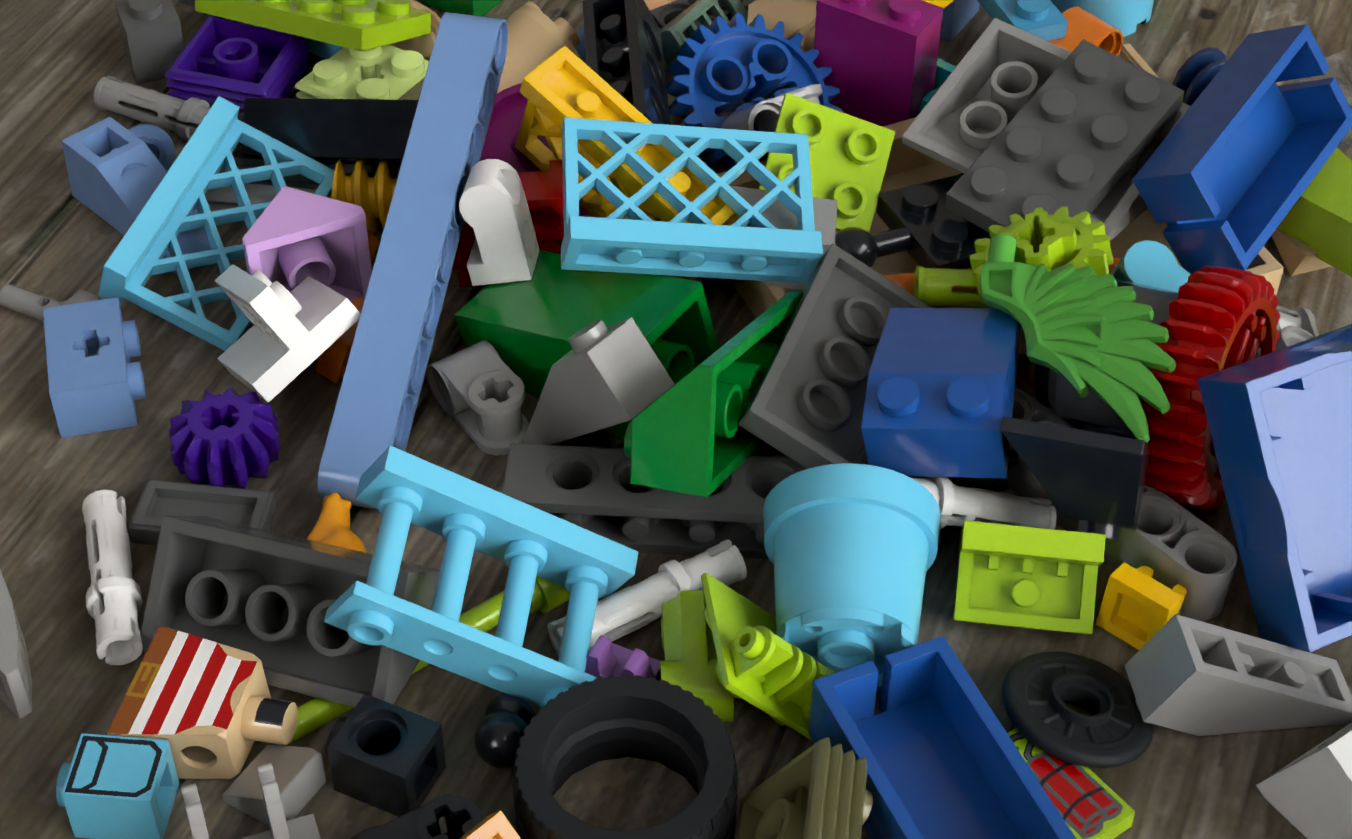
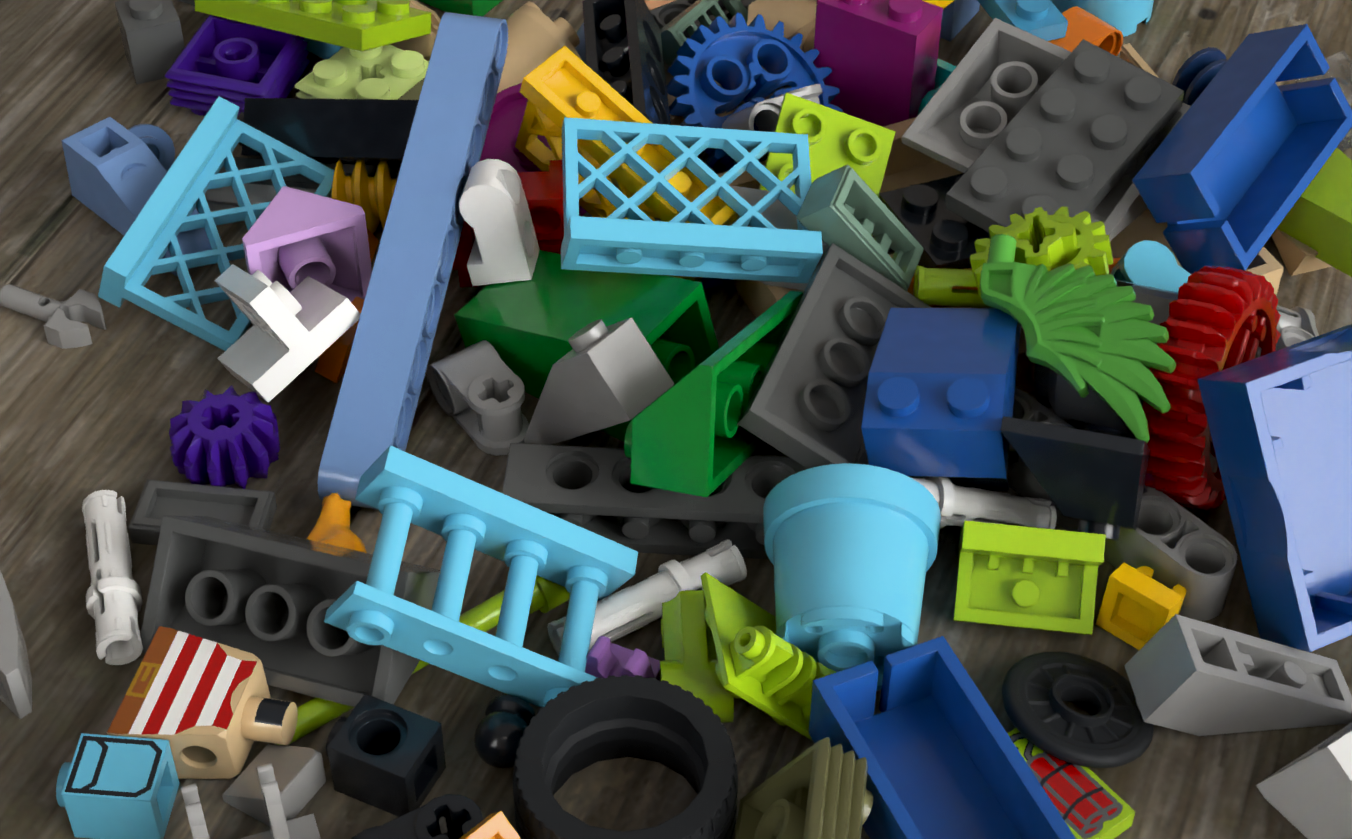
medium blue brick [43,297,146,438] -> none
light grey pin [94,76,242,152] -> none
none -> sand green slope [797,164,924,291]

